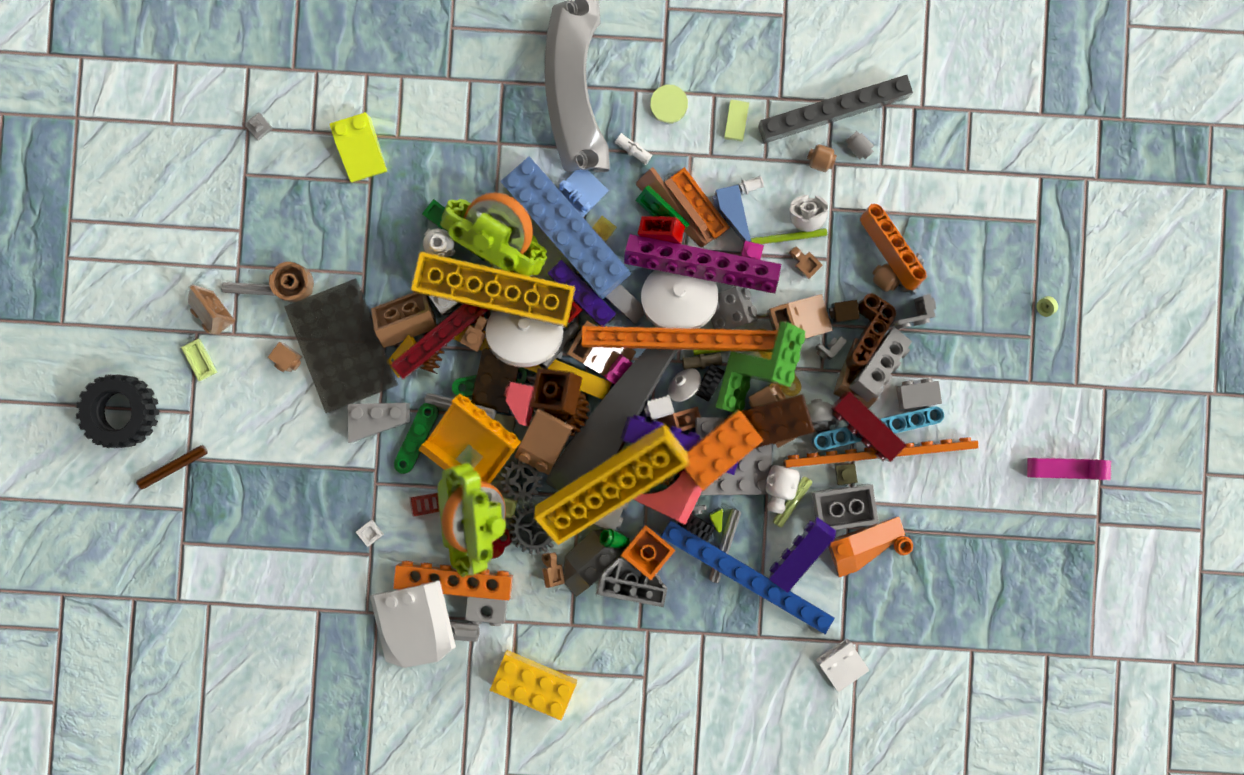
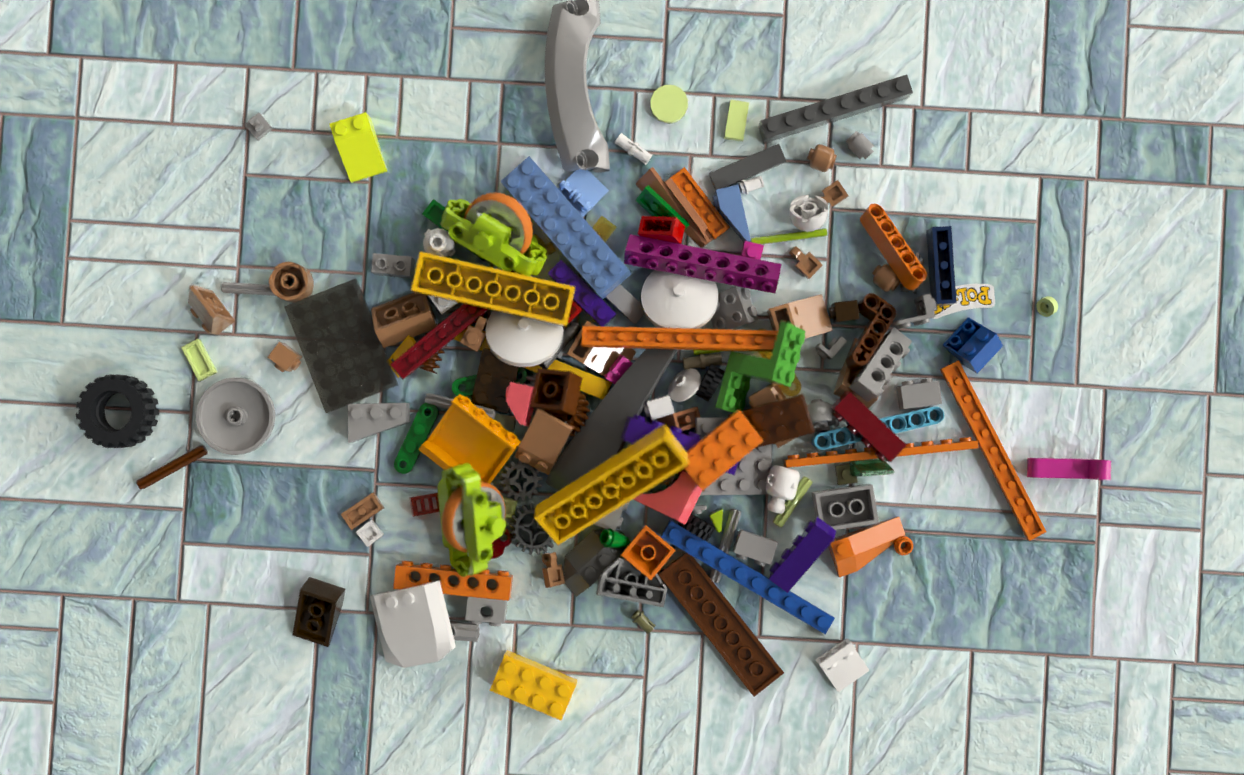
clear light blue slope [456,445,483,469] -> none
none -> light grey dish [196,378,275,455]
none -> dark brown slope [292,577,346,647]
none -> medium nougat plate [341,492,384,530]
none -> light grey brick [371,253,415,279]
none -> clear yellow hand [533,234,556,255]
none -> olive pin [631,609,656,634]
none -> reddish brown plate [658,552,784,697]
none -> dark grey tile [709,144,786,191]
none -> light grey brick [732,529,778,566]
none -> medium nougat plate [821,180,849,207]
none -> clear green slope [850,459,894,476]
none -> dark blue brick [926,226,957,306]
none -> sticker [933,284,995,319]
none -> orange plate [940,360,1046,541]
none -> blue slope [943,317,1003,374]

